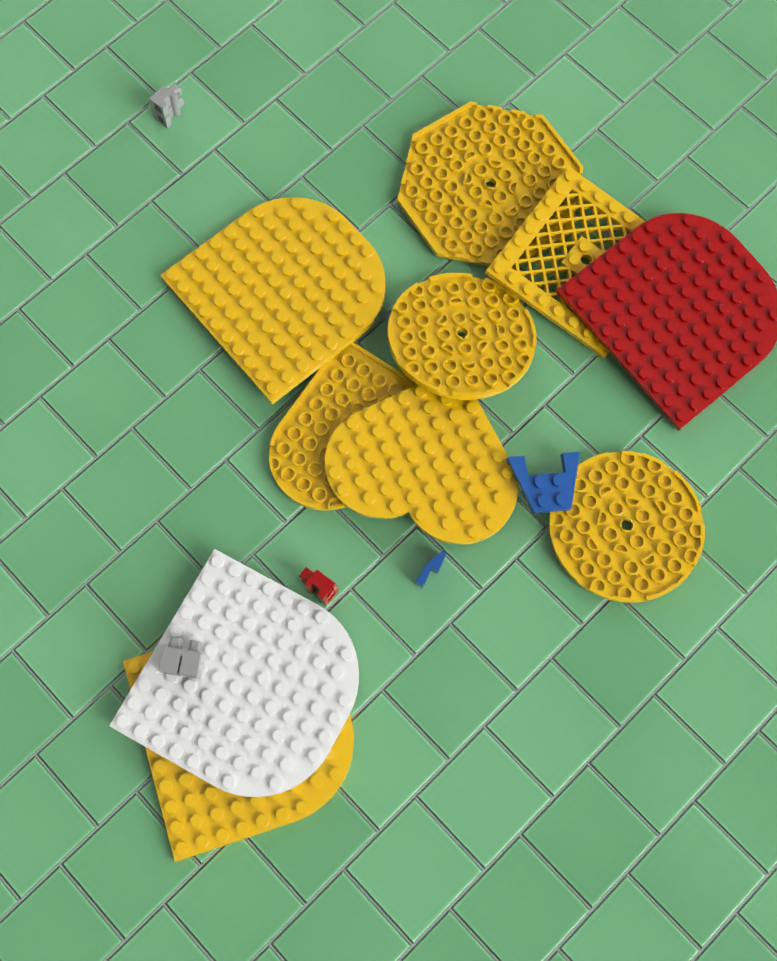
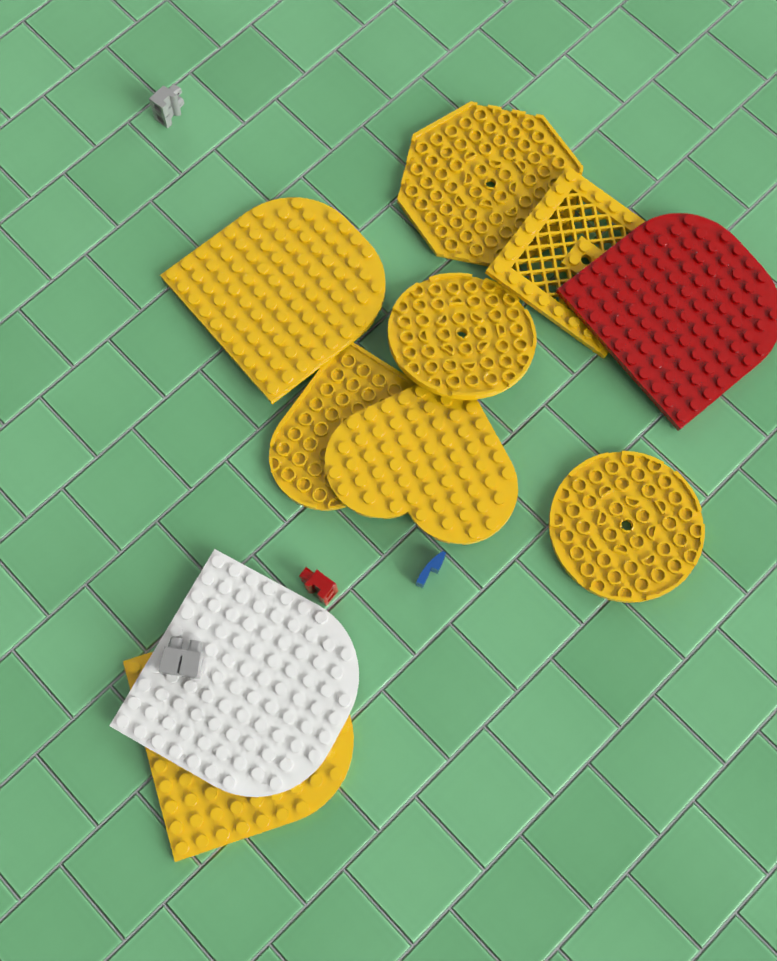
blue wing [506,452,579,514] -> none

